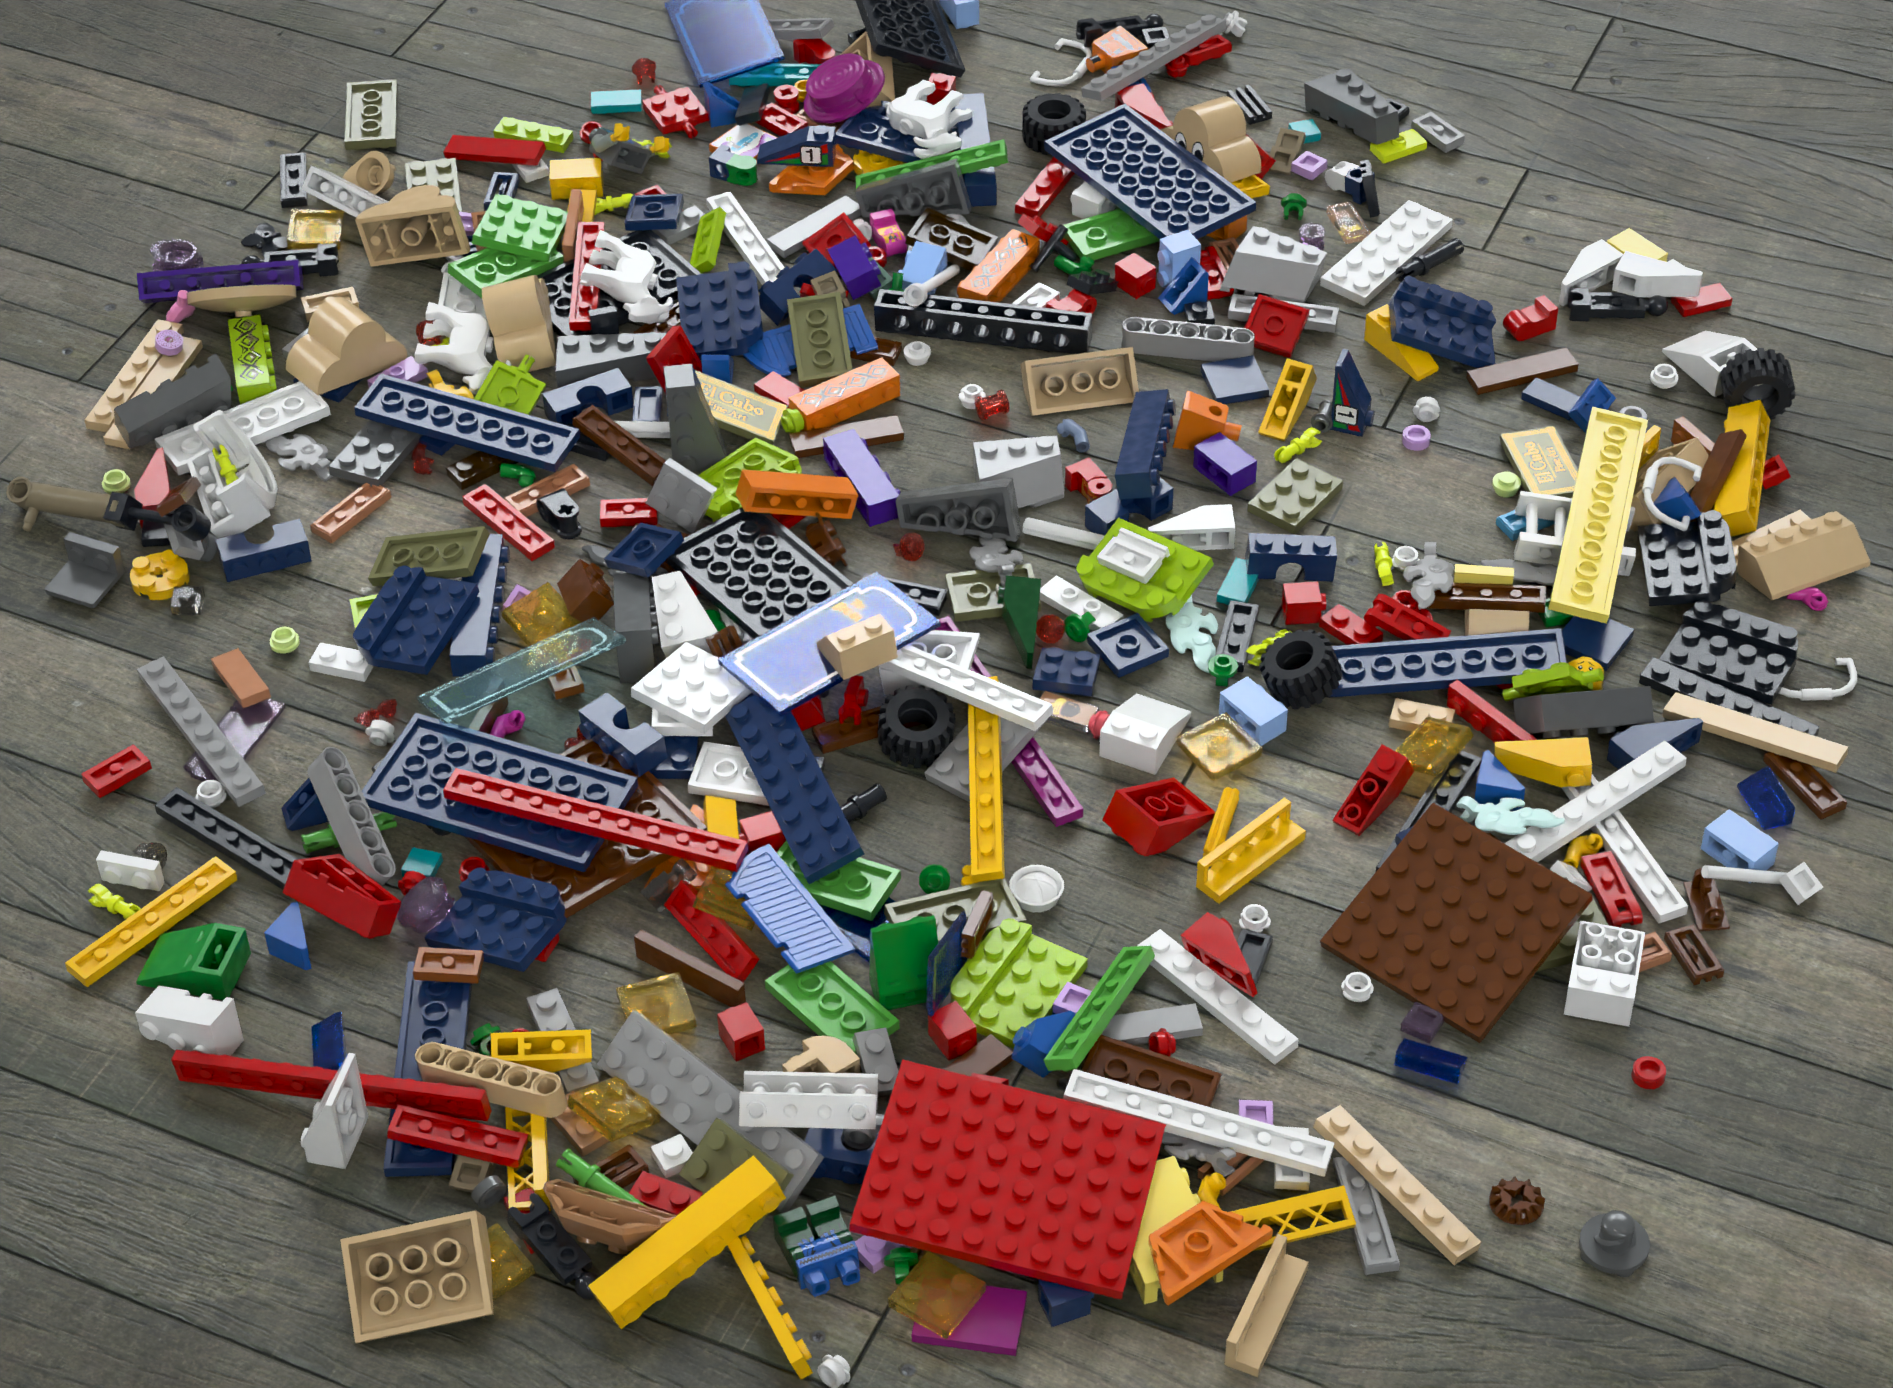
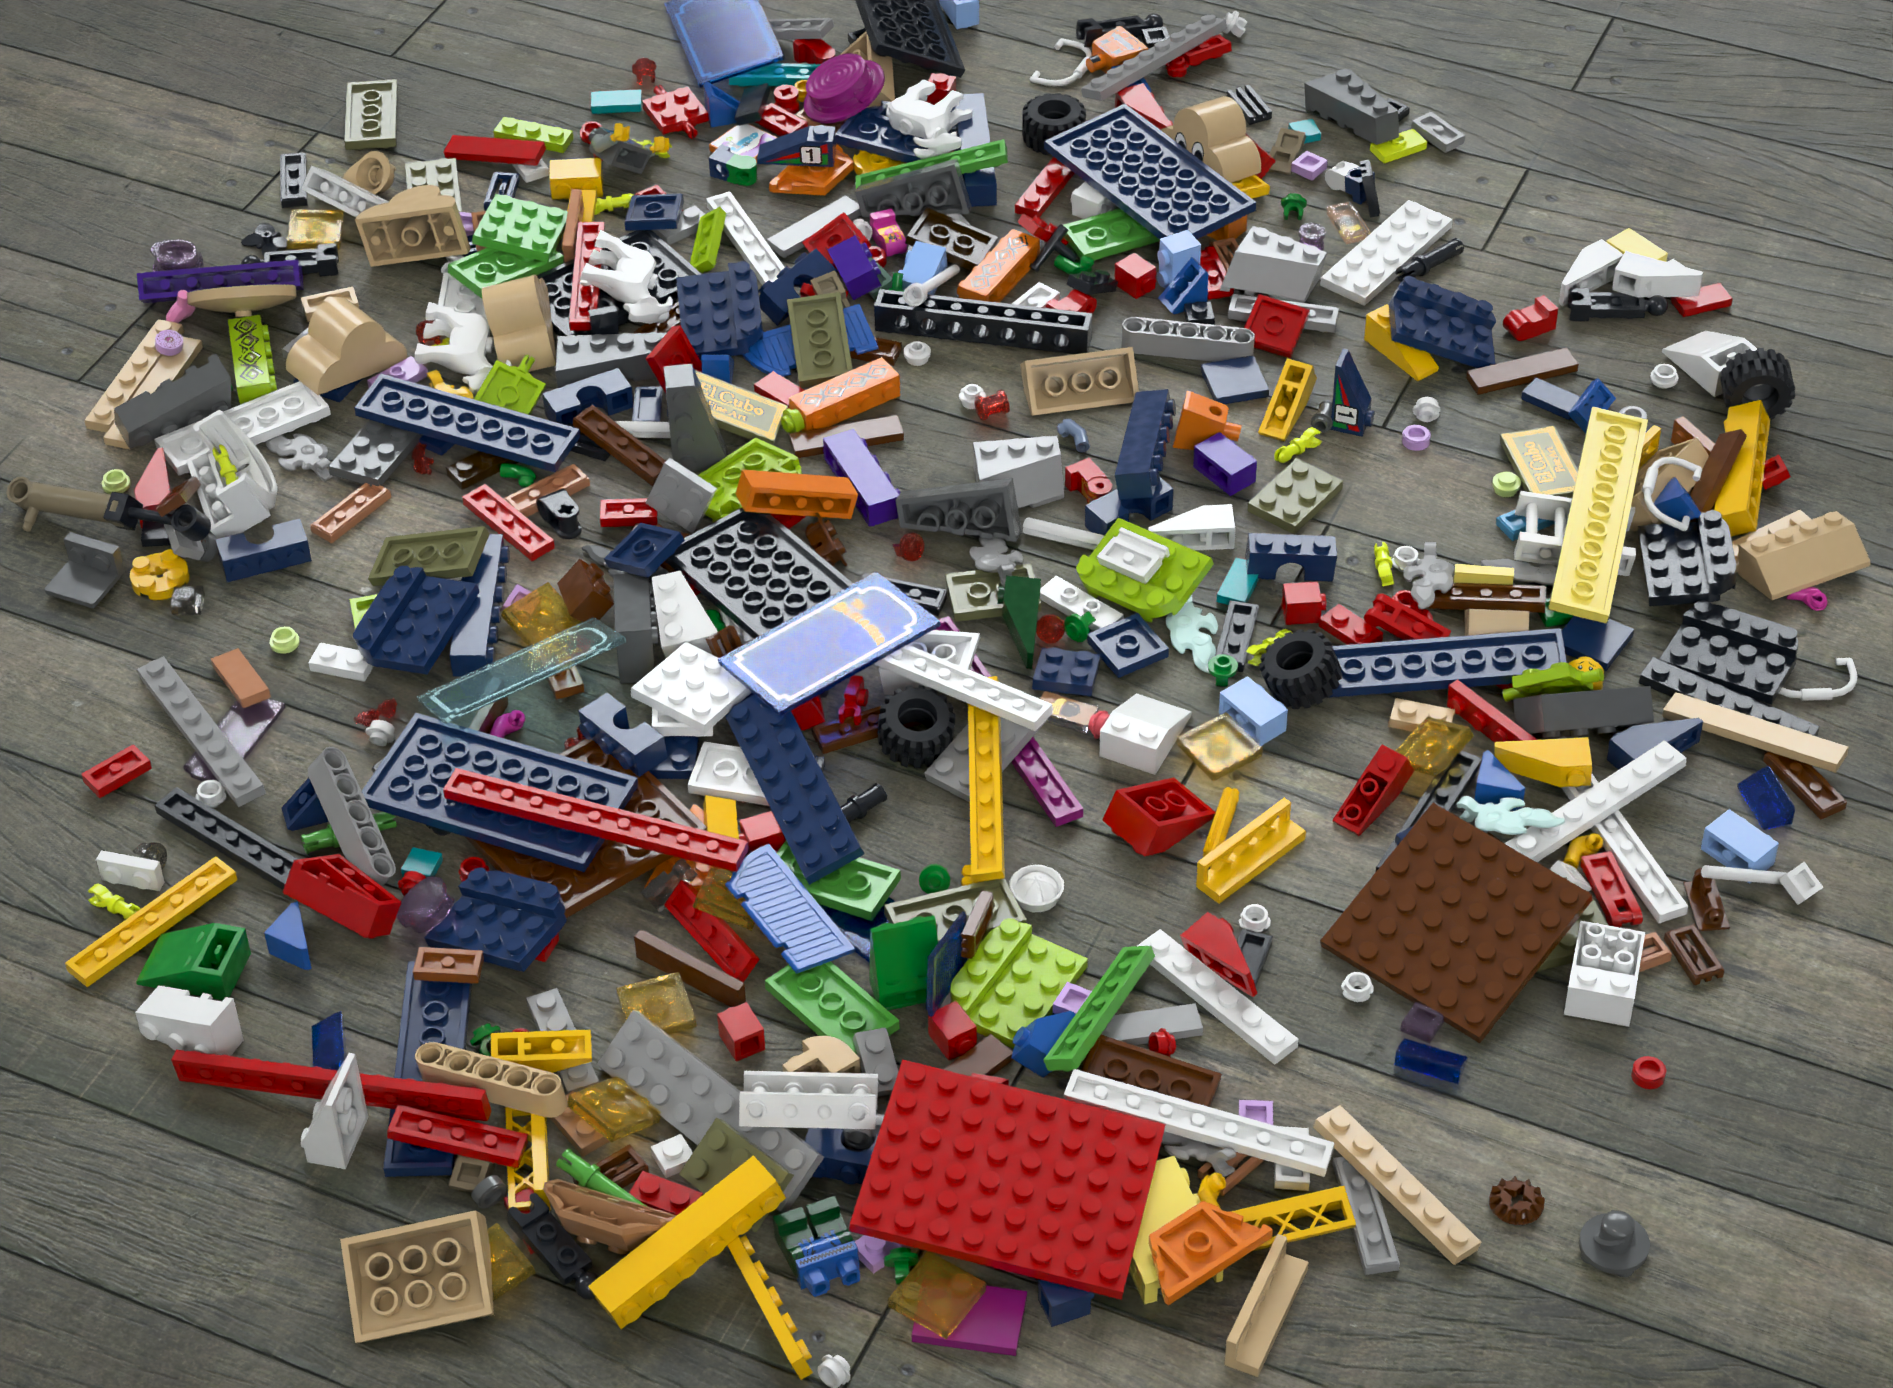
tan slope [816,614,898,680] -> none

